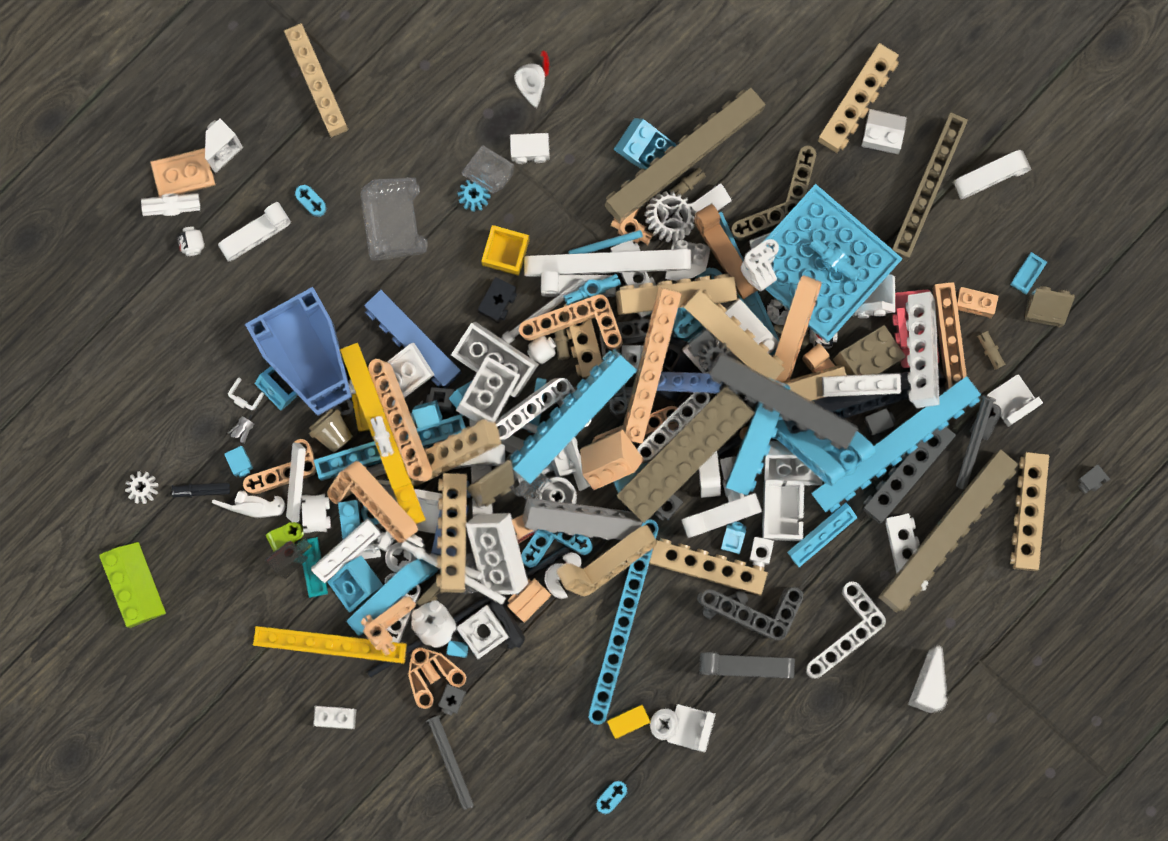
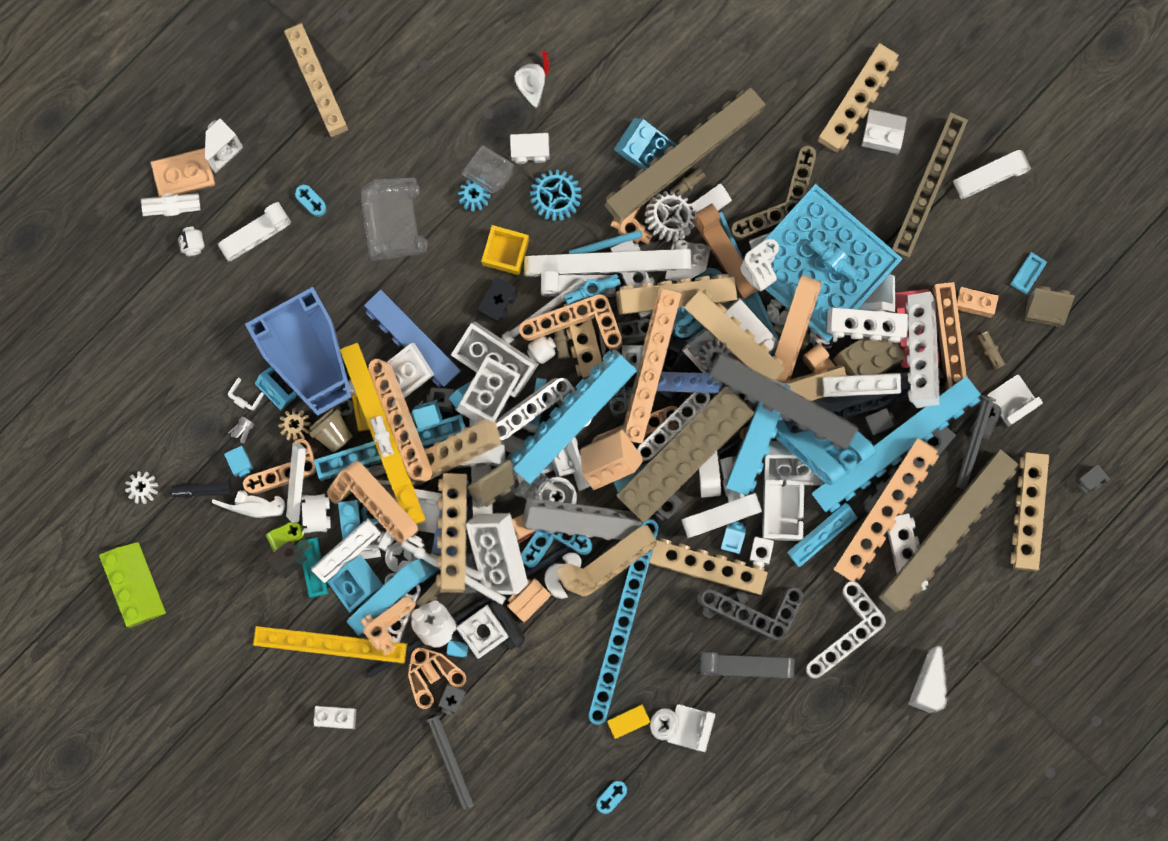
none -> tan gear [278,409,312,441]
none -> medium azure gear [530,170,581,221]
none -> white brick [827,308,908,342]
none -> light nougat brick [834,438,939,582]

